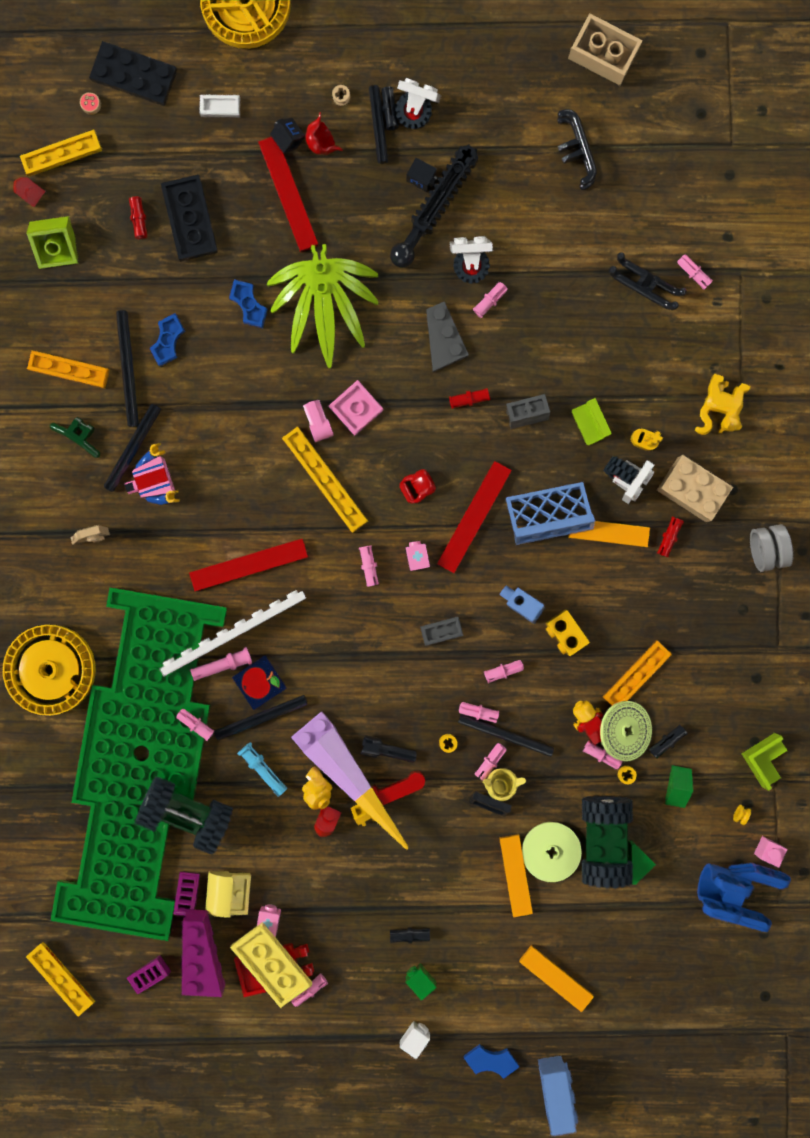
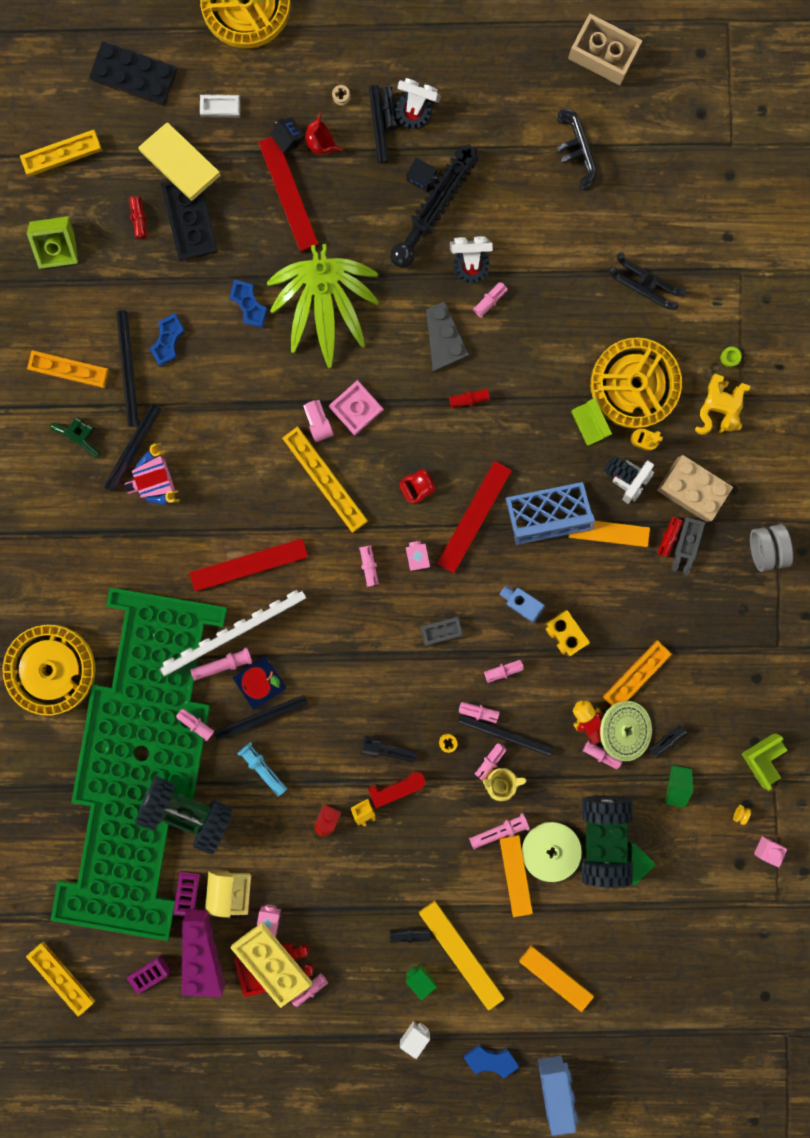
red plate [13,177,45,207] -> none
tan wing [71,526,110,545] -> none
tile [80,92,101,115] -> none
lavender plate [291,711,408,849] -> none
yellow head [302,766,332,810] -> none
black tile [469,791,512,817] -> none
dark grey hinge [506,394,550,429] -> none
yellow bush [618,766,637,784] -> none
bright pink axle [678,254,713,290] -> none
blue piece [697,863,791,932] -> none
none -> light yellow tile [138,123,221,201]
none -> yellow tile [419,901,504,1011]
none -> bright pink pin [469,813,530,850]
none -> yellow piece [591,338,682,429]
none -> dark grey hinge [671,517,705,575]
none -> lime tile [720,347,742,367]

